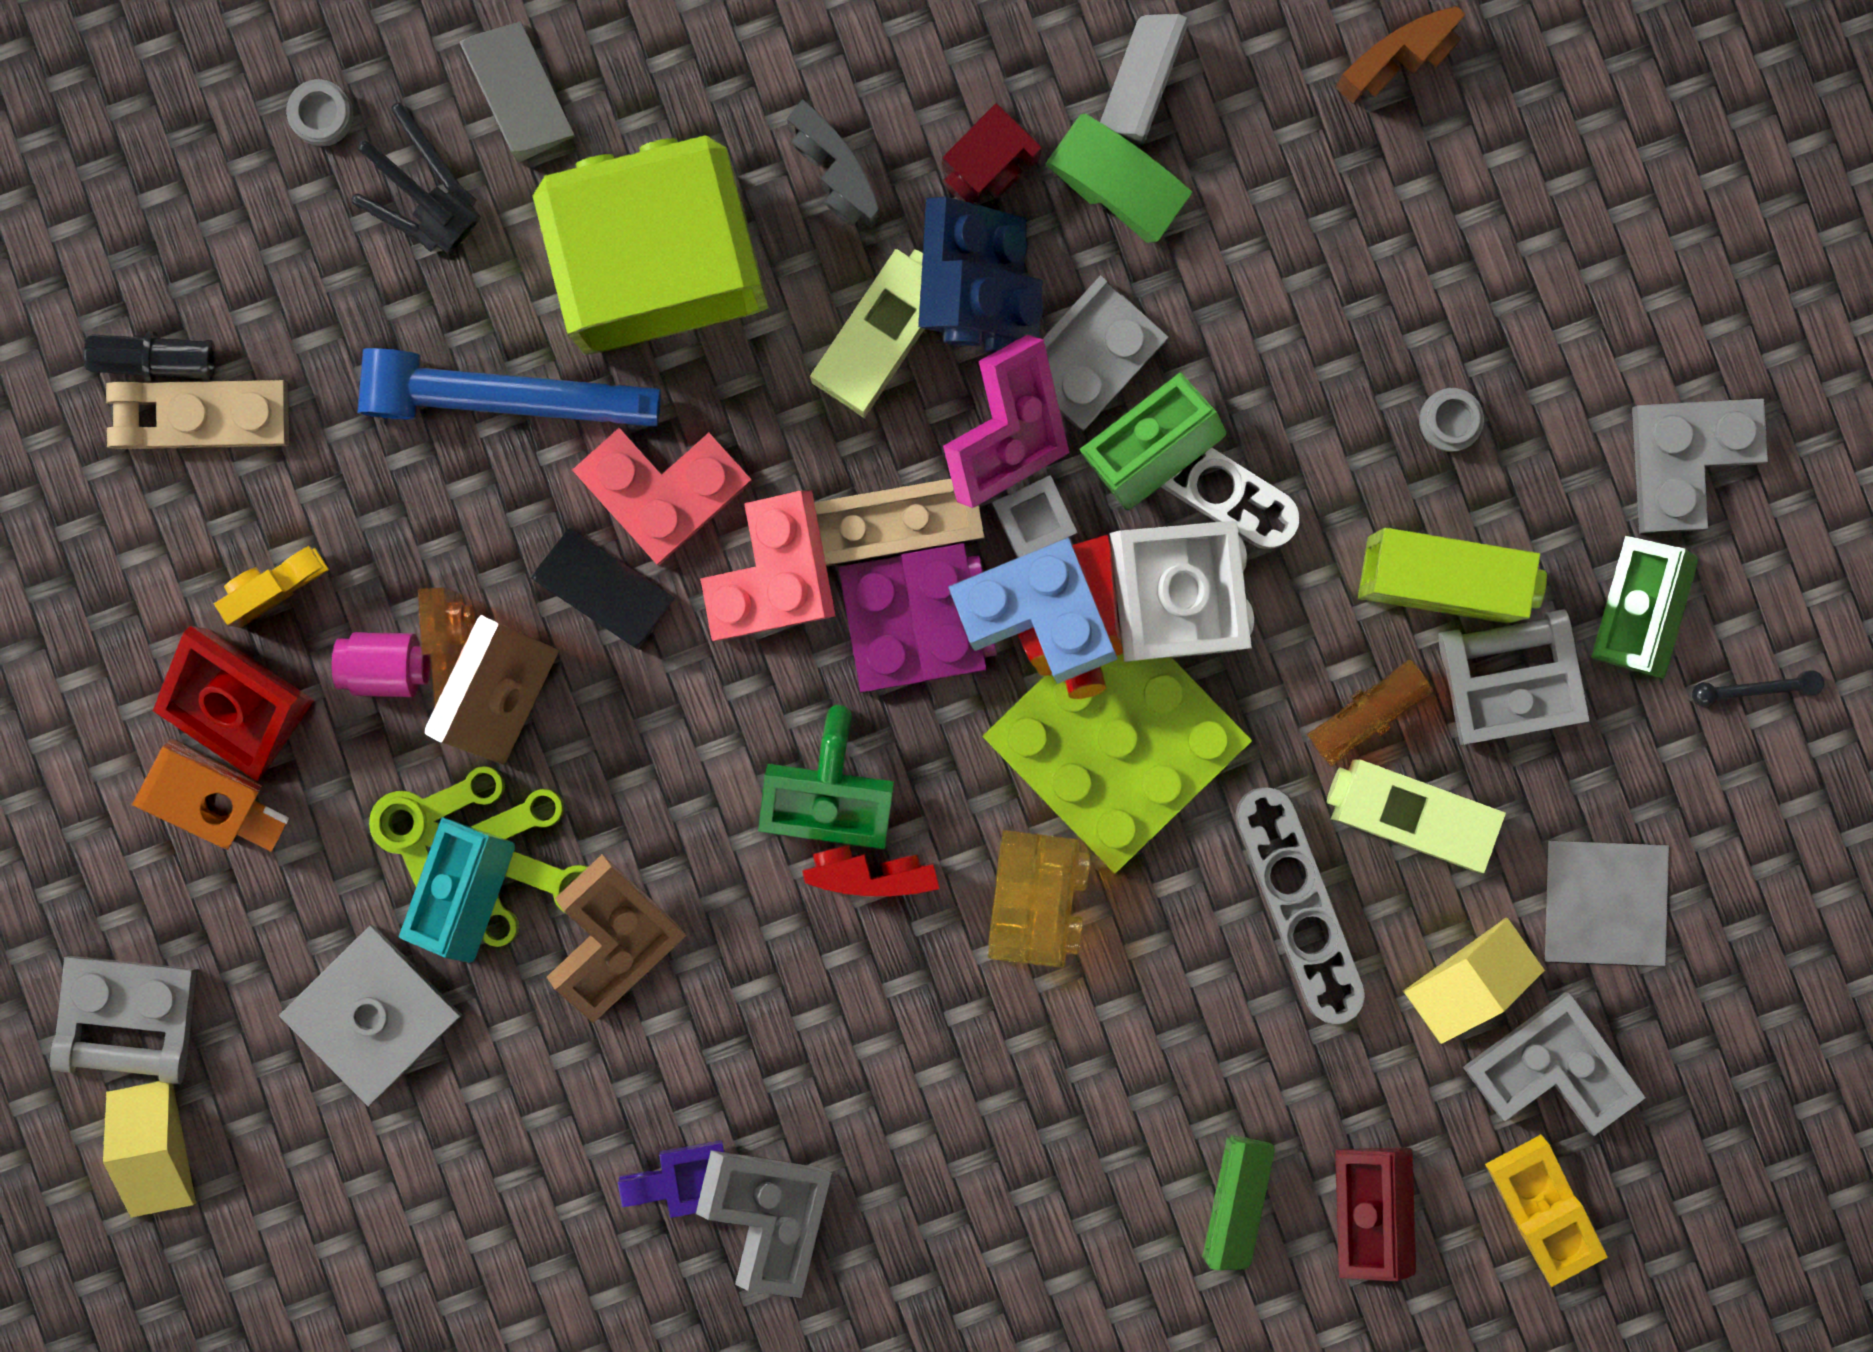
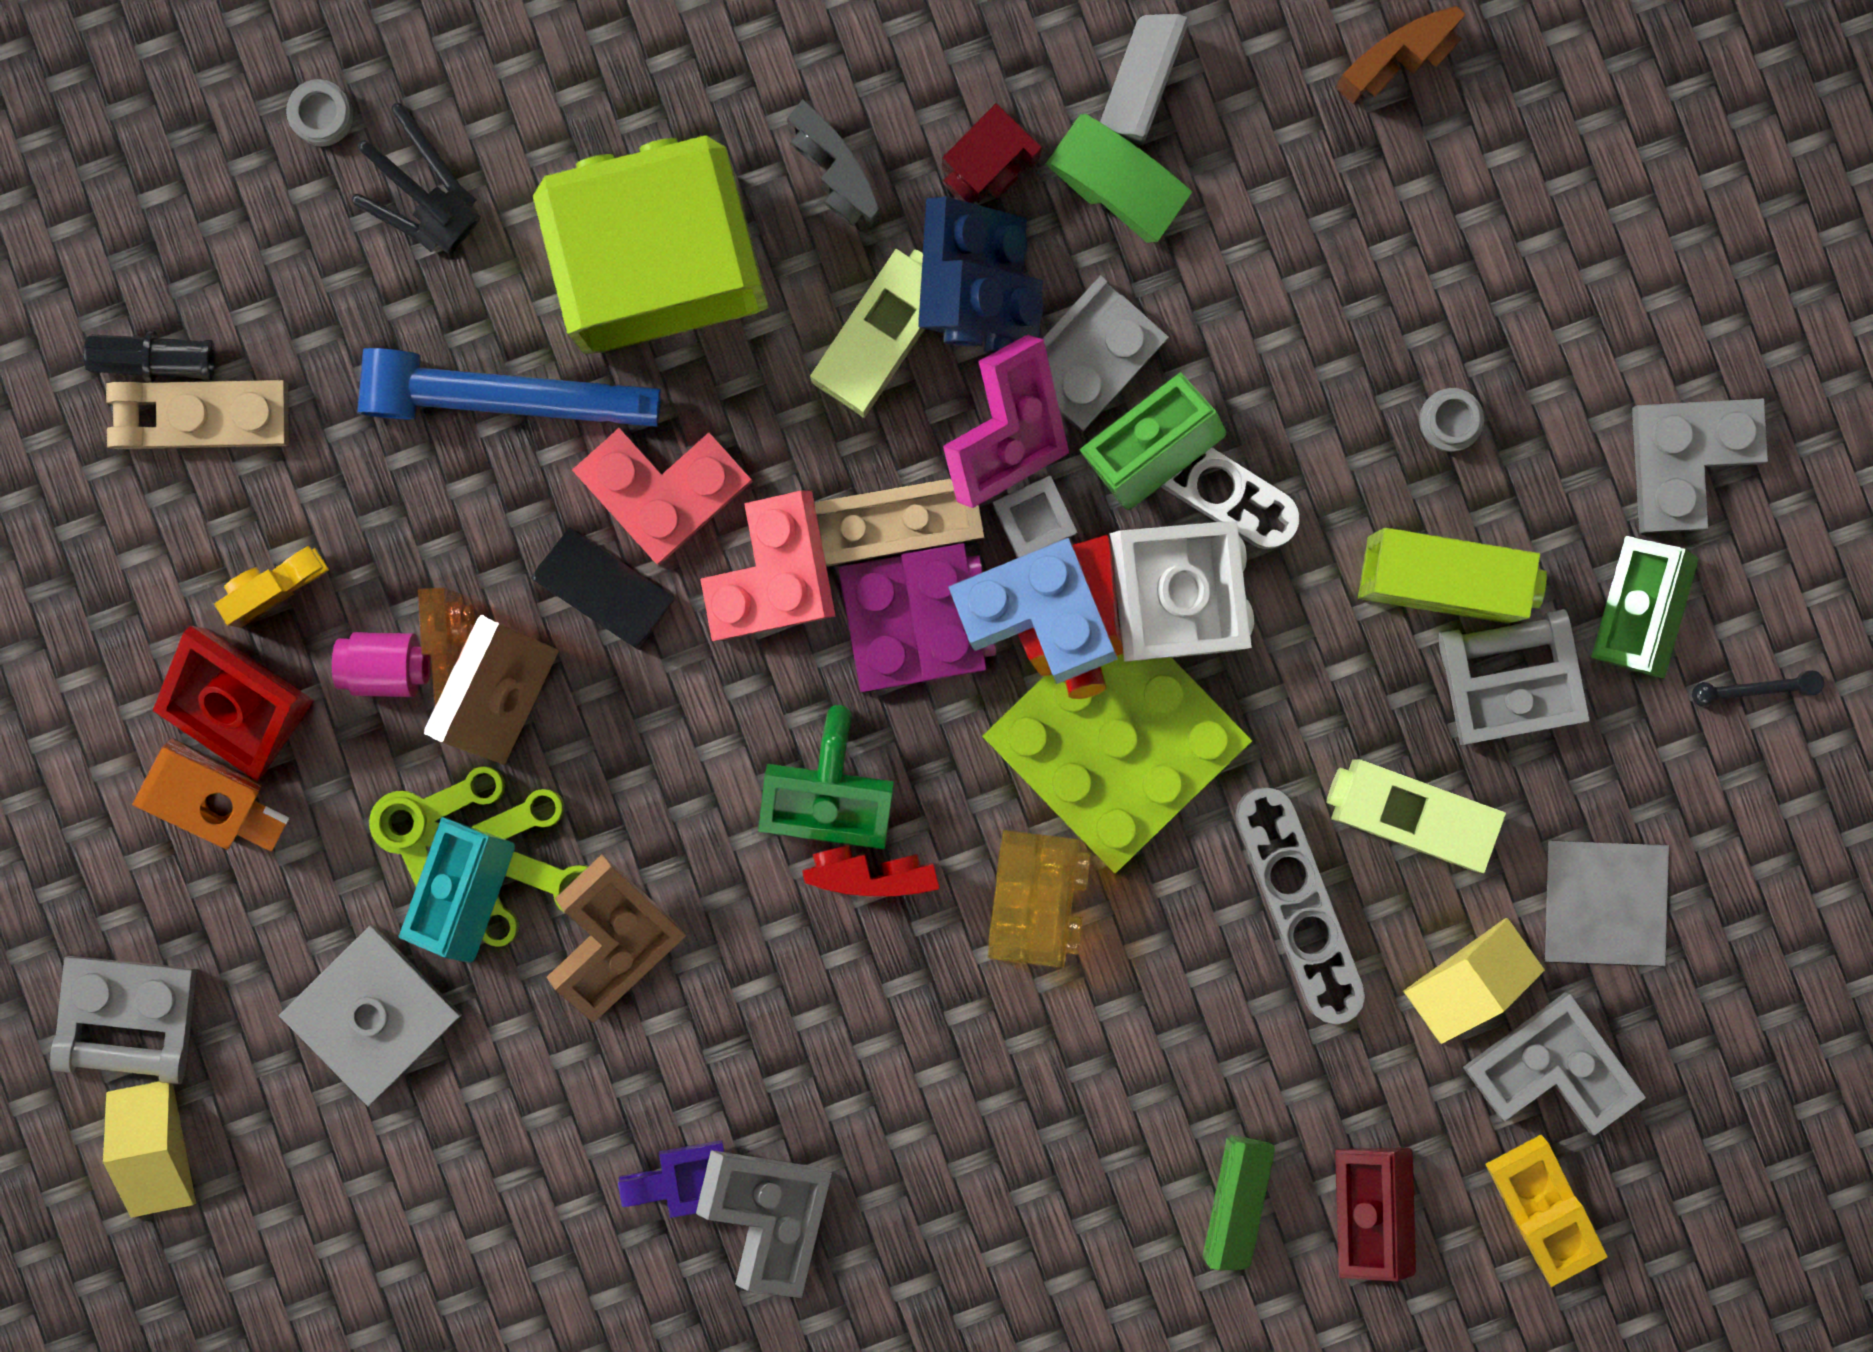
light grey slope [459,21,575,163] -> none
clear orange pin [1306,659,1434,767] -> none

